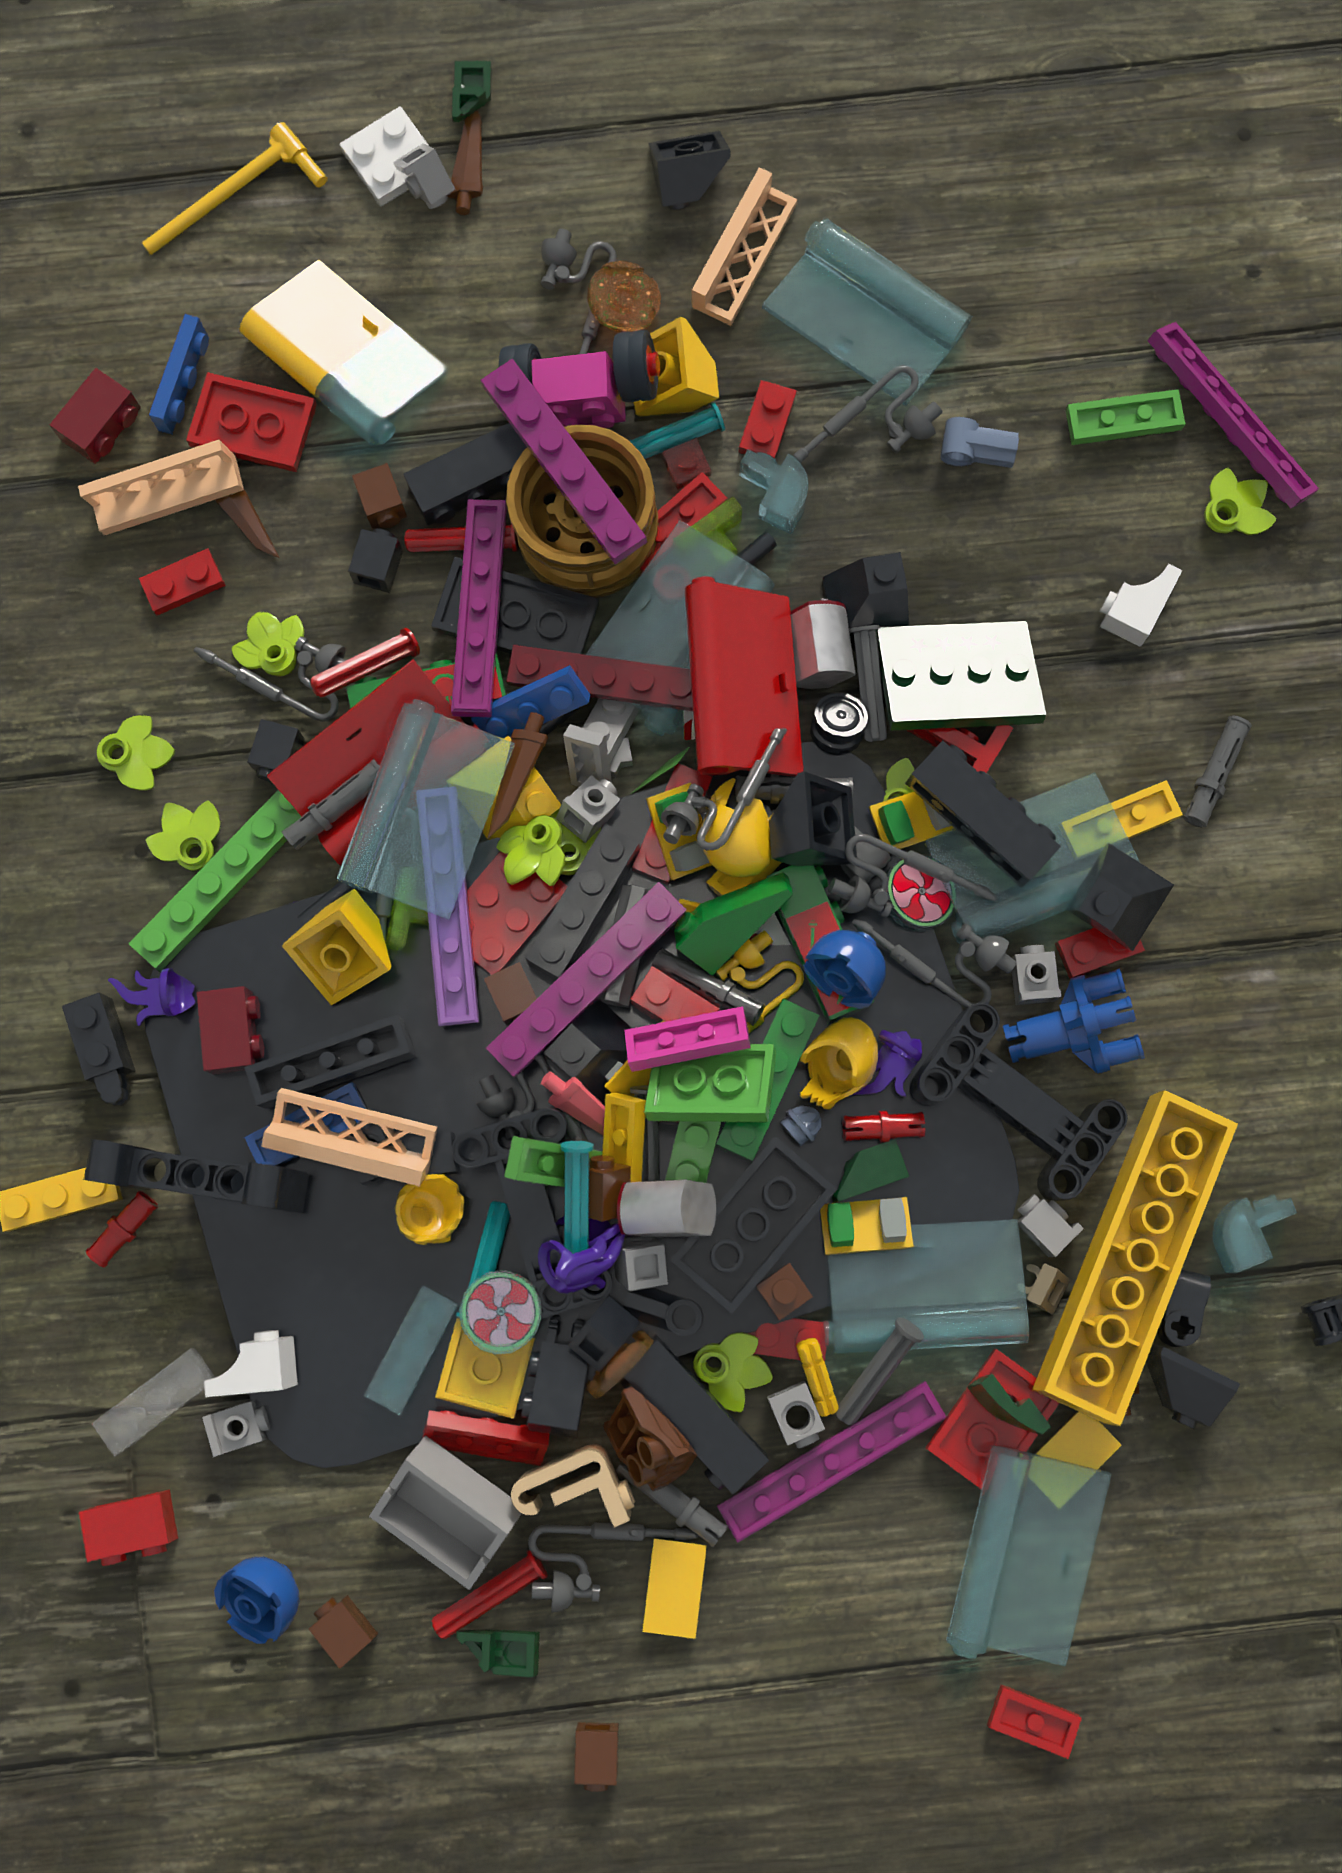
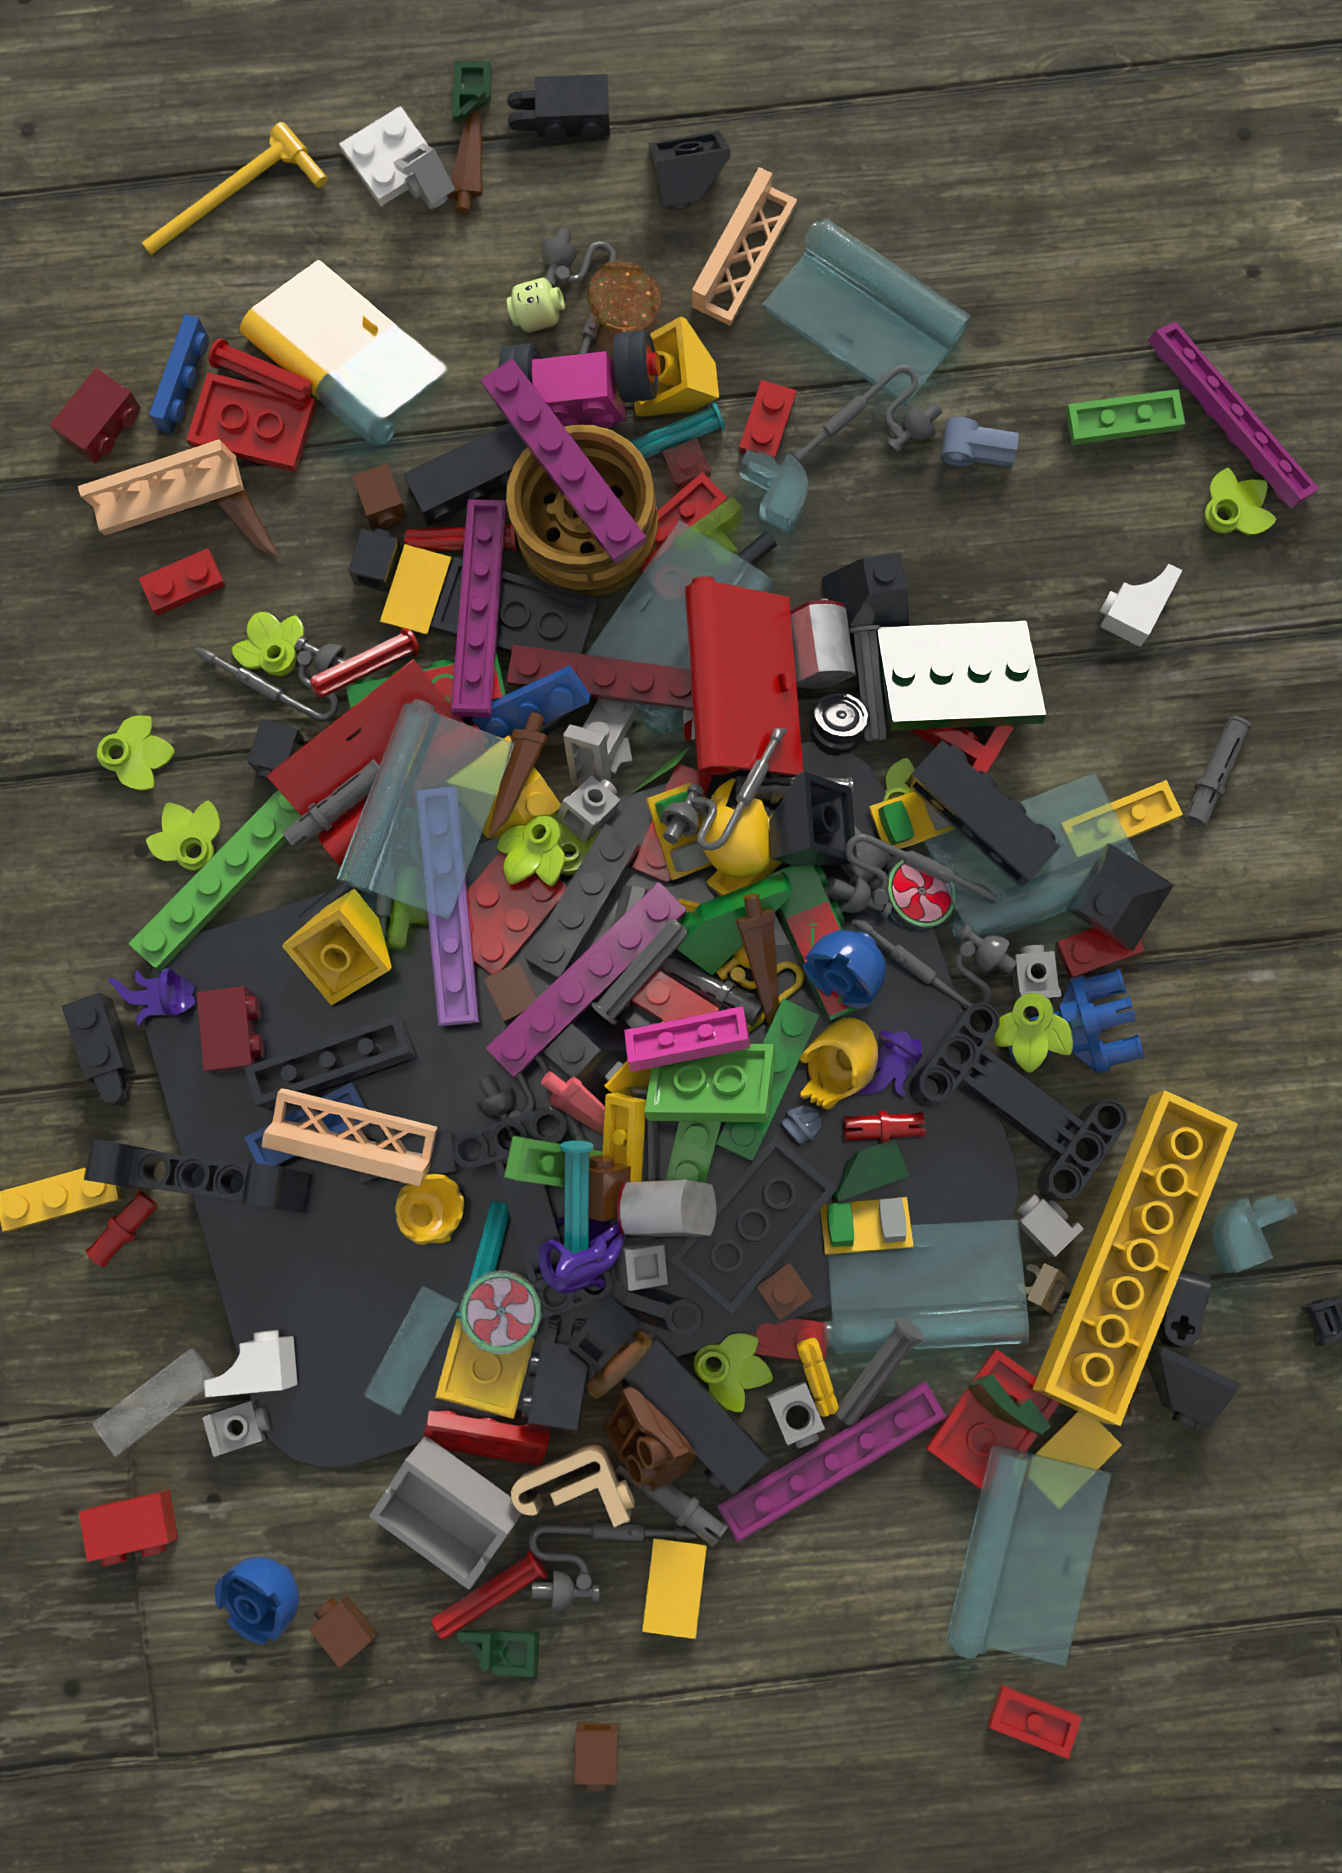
none -> red axle [208,339,312,401]
none -> yellow piece [380,545,452,635]
none -> black hinge [507,74,610,139]
none -> yellowish green head [507,278,565,333]
none -> dark grey axle [591,919,688,1025]
none -> reddish brown bar [736,893,779,1028]
none -> lime plate [994,992,1073,1073]

